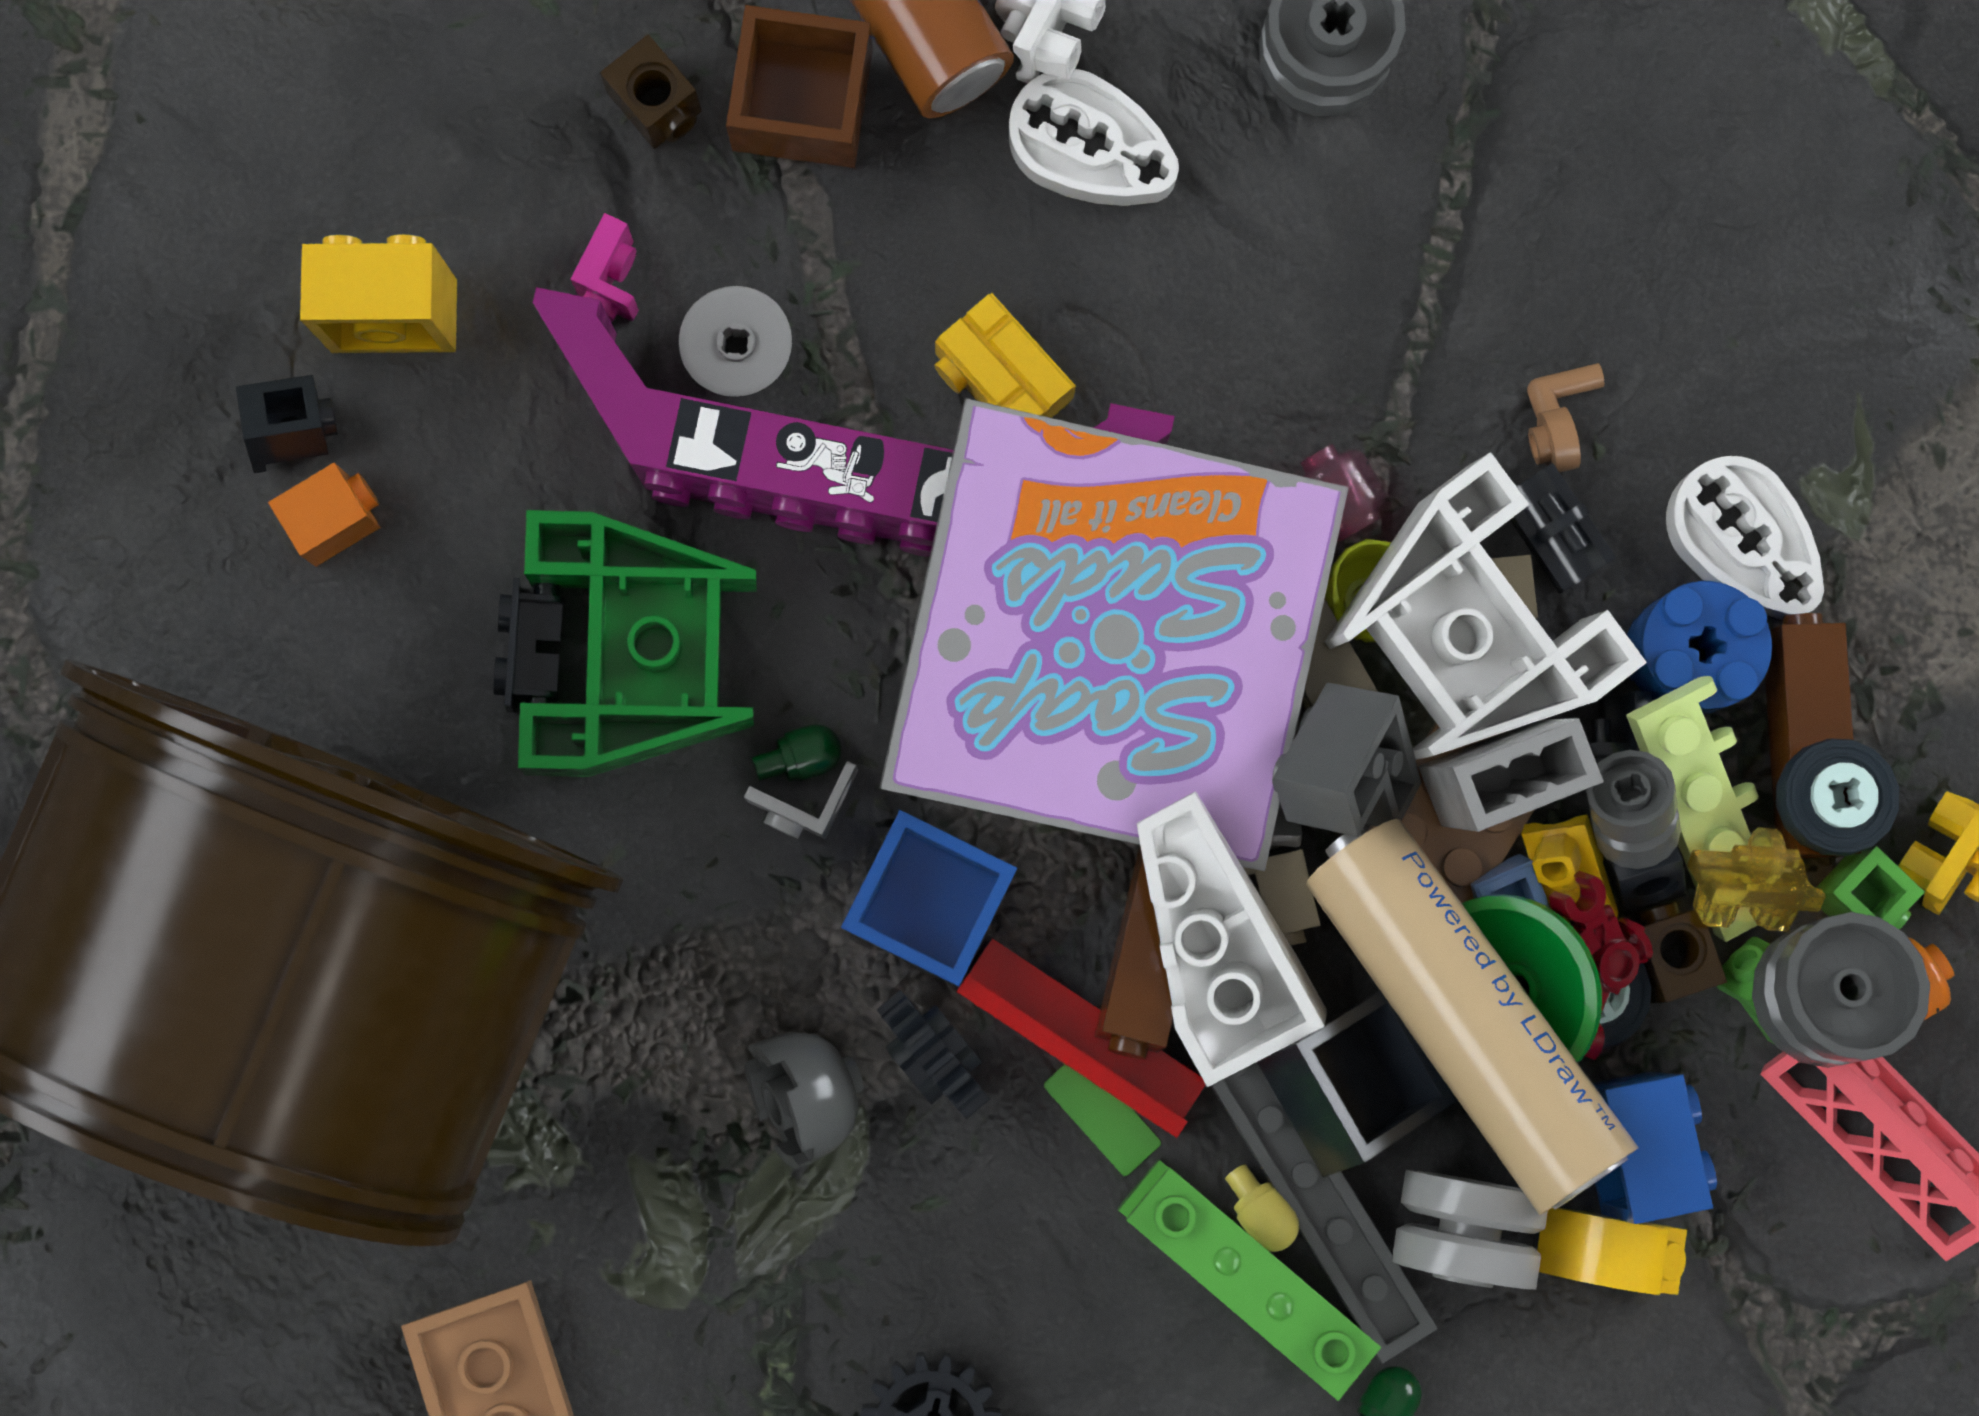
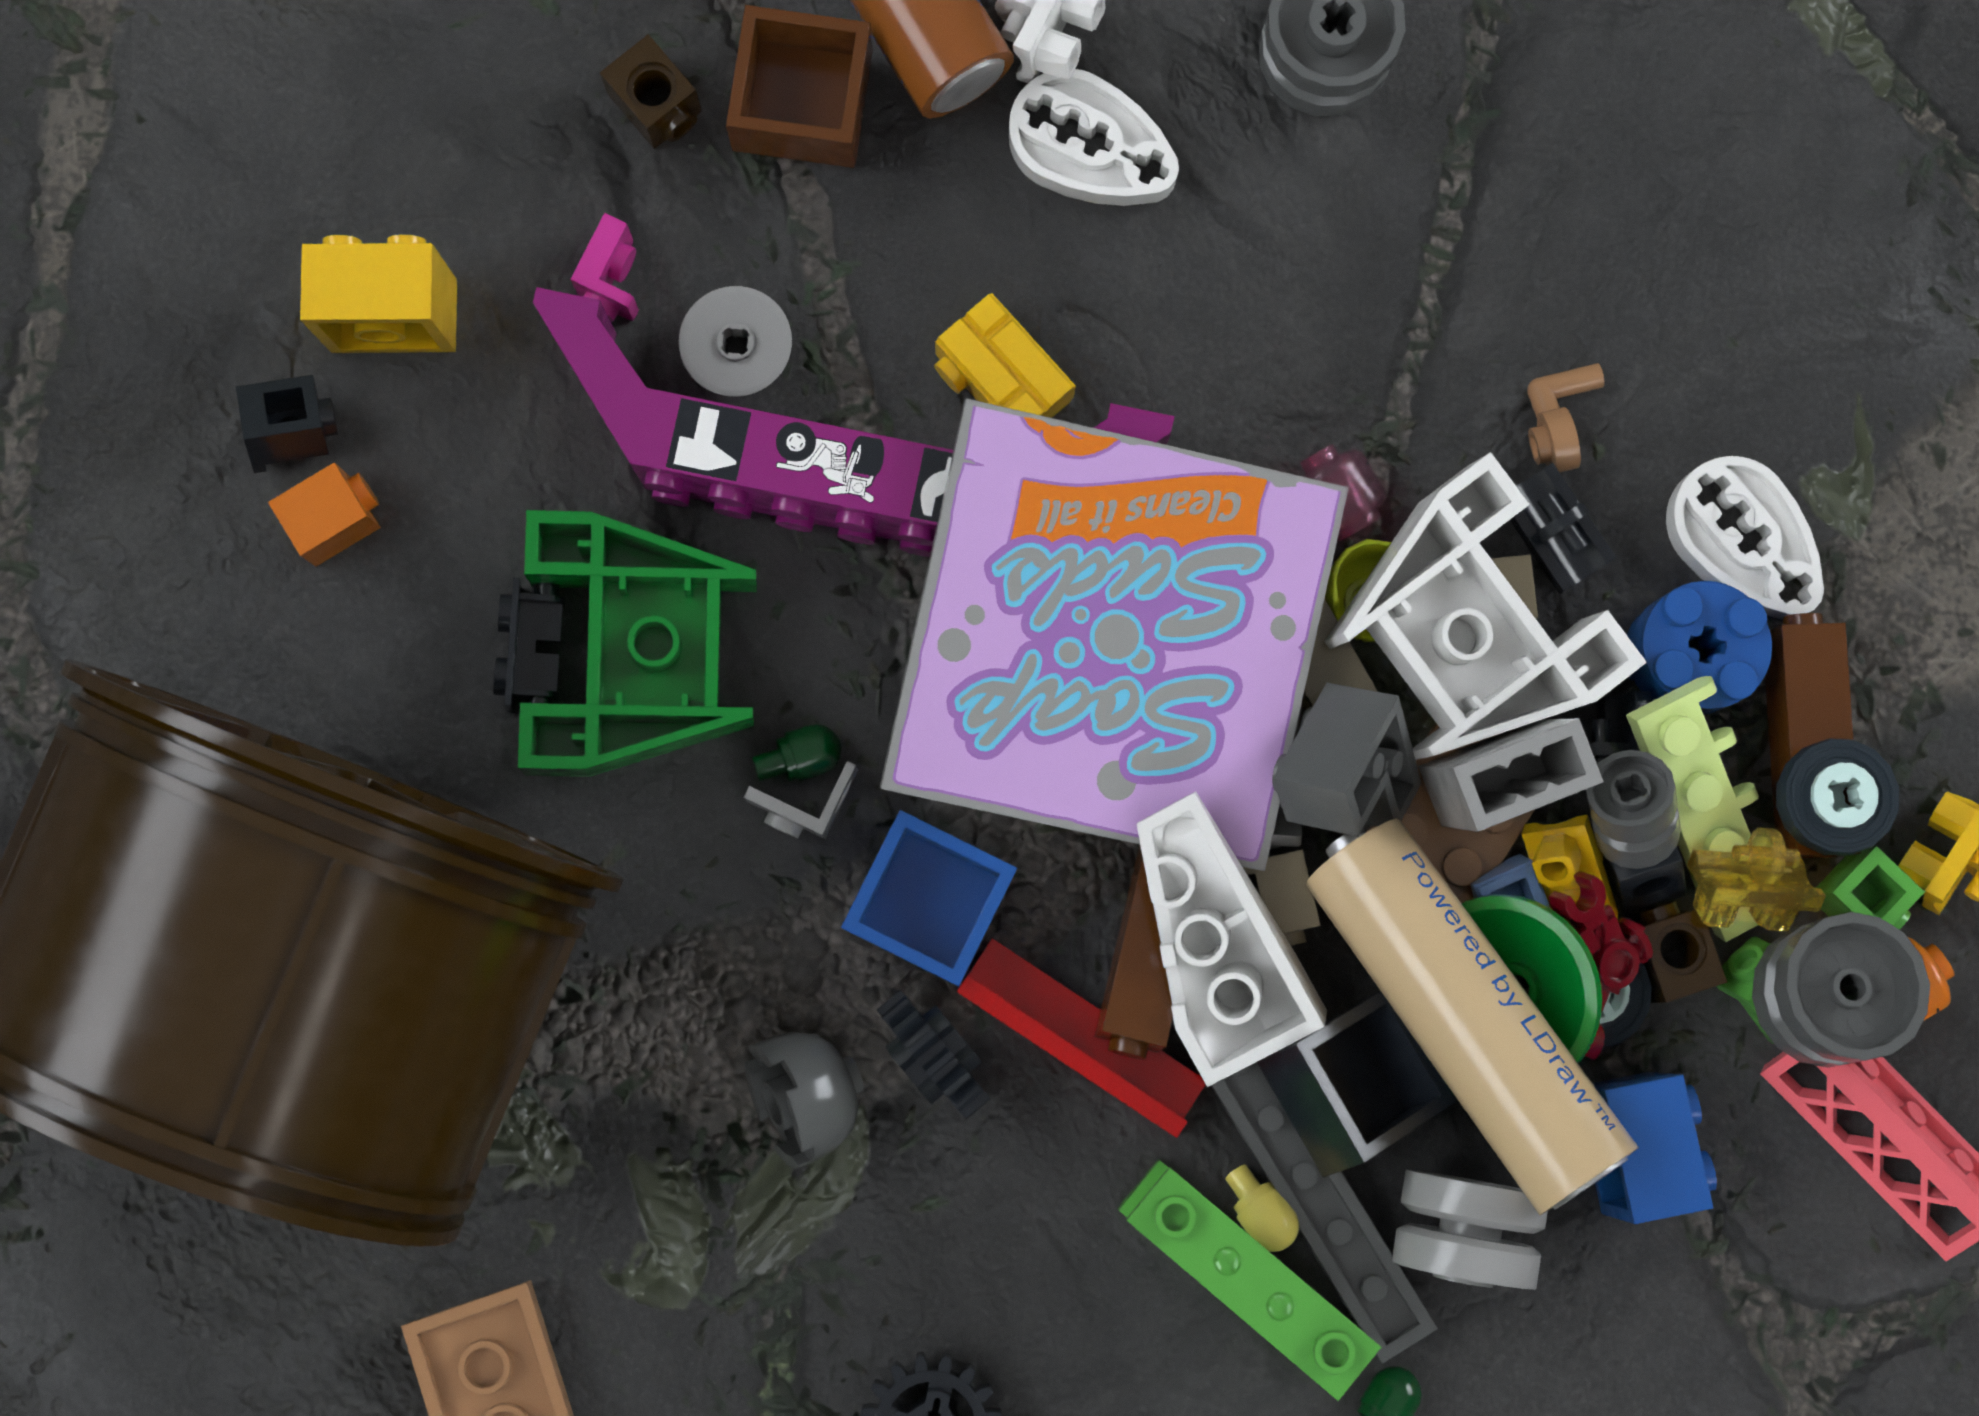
bright green sticker [1044,1064,1161,1176] -> none
yellow brick [1537,1208,1687,1295] -> none

